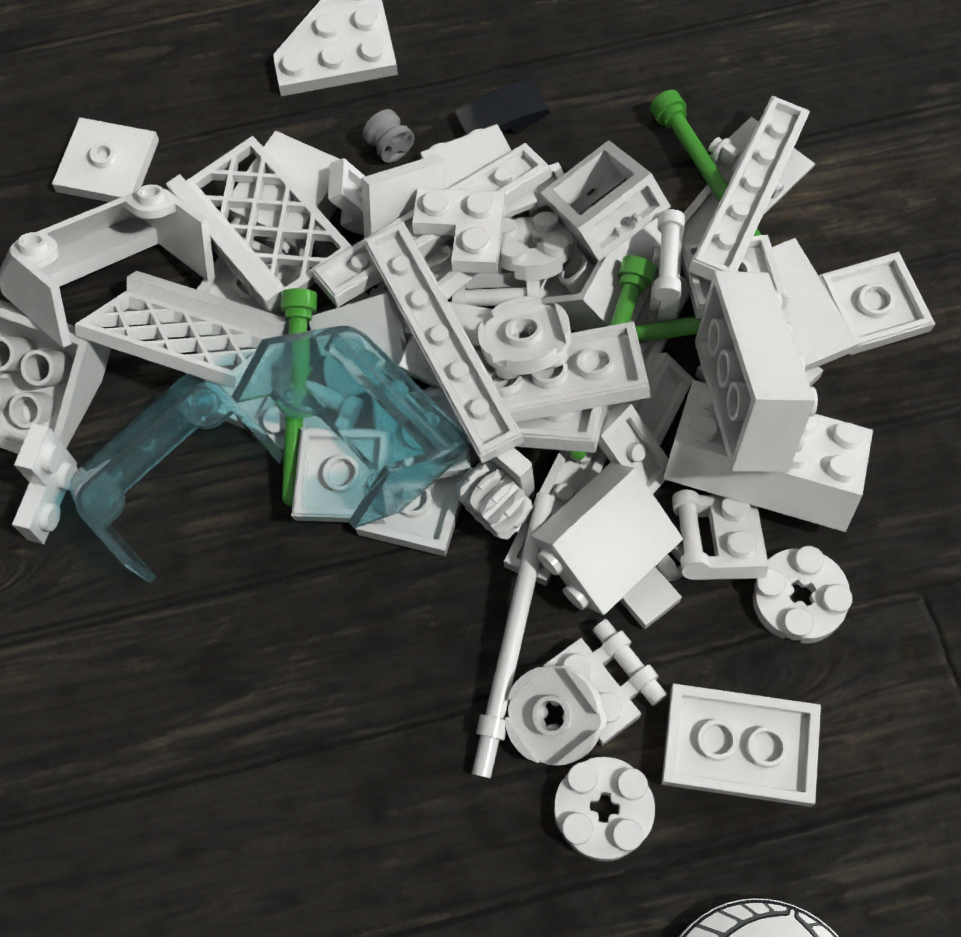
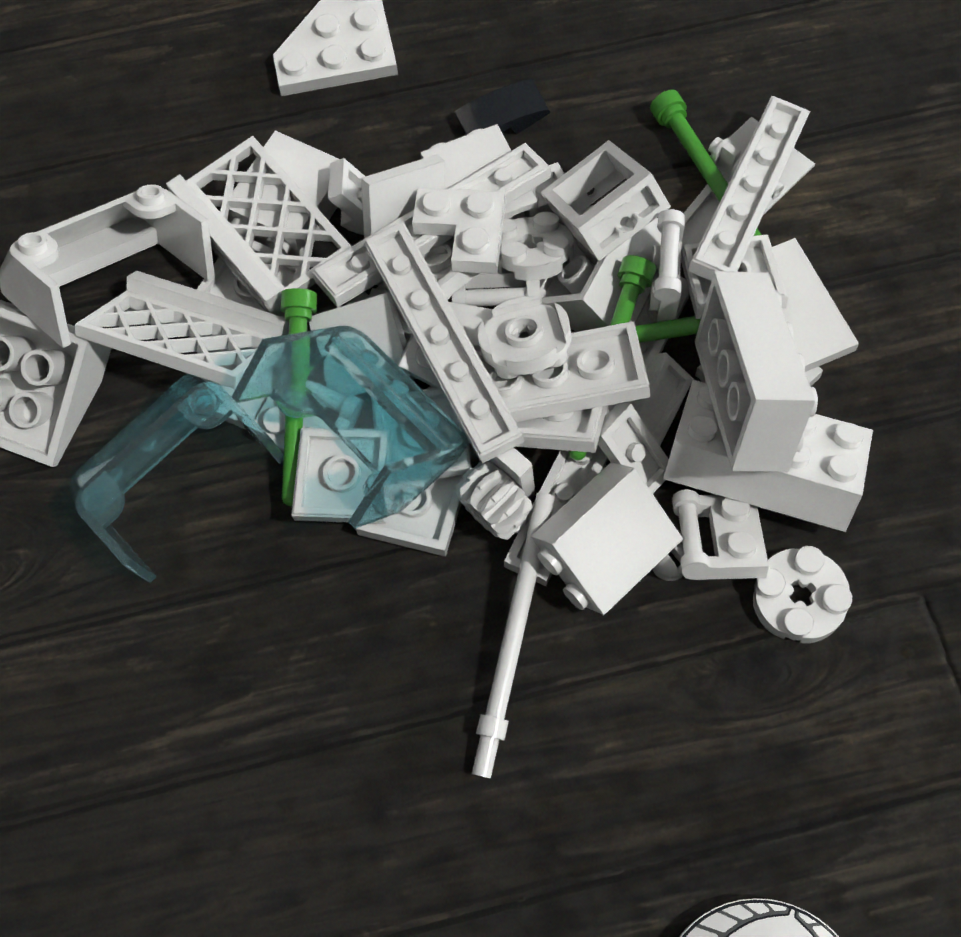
white plate [12,423,77,544] -> none
white plate [52,117,159,202] -> none
light grey wheel [362,109,415,163] -> none
white plate [505,665,607,766] -> none
white plate [543,619,667,746] -> none
white plate [554,757,655,861] -> none
white tile [619,567,682,630] -> none
white plate [661,684,821,807] -> none
white plate [819,252,935,355] -> none

